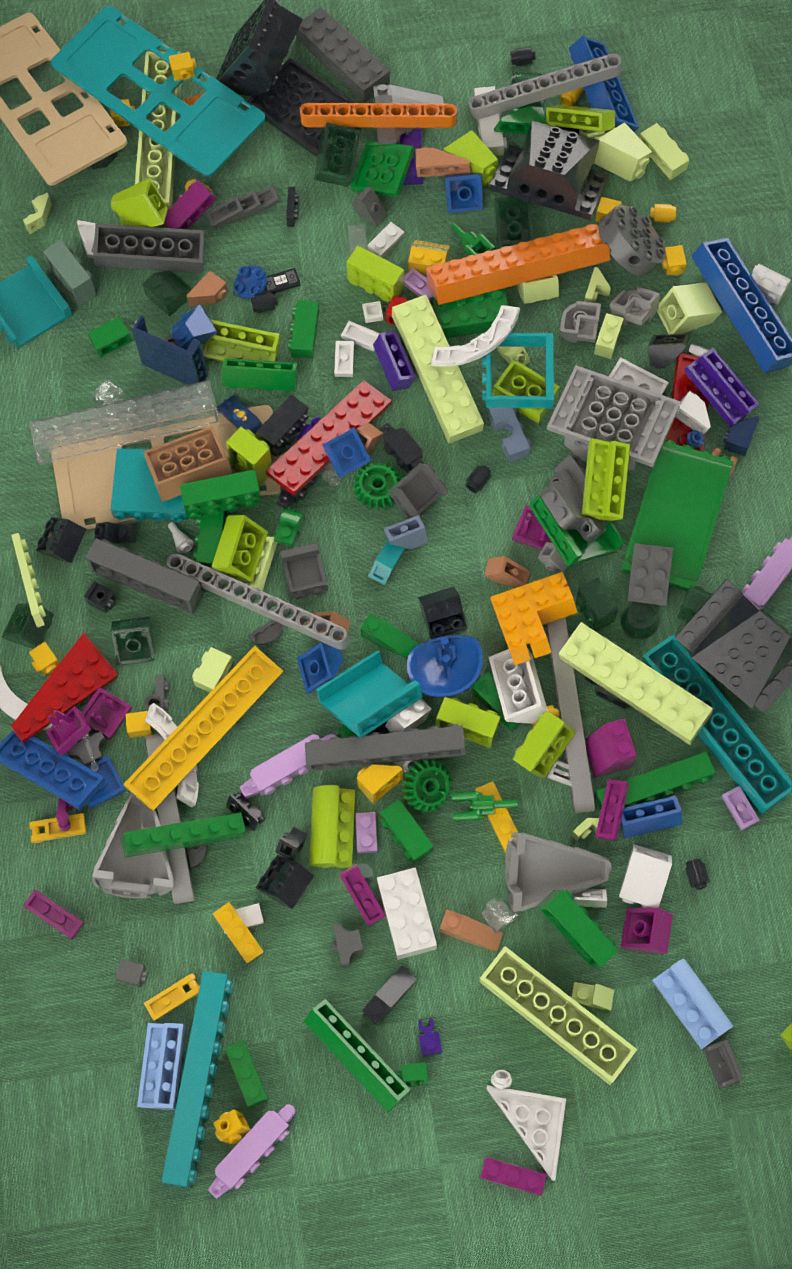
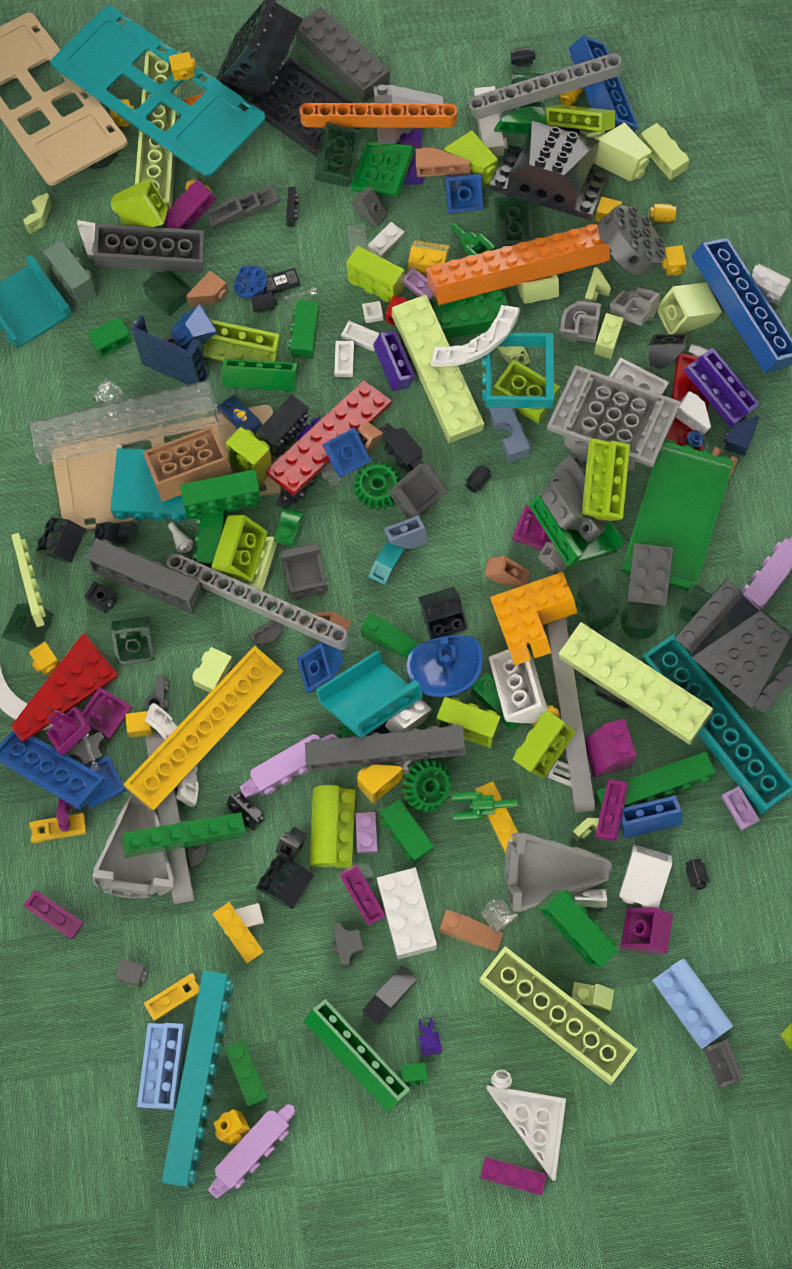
none -> clear hinge [281,286,317,302]

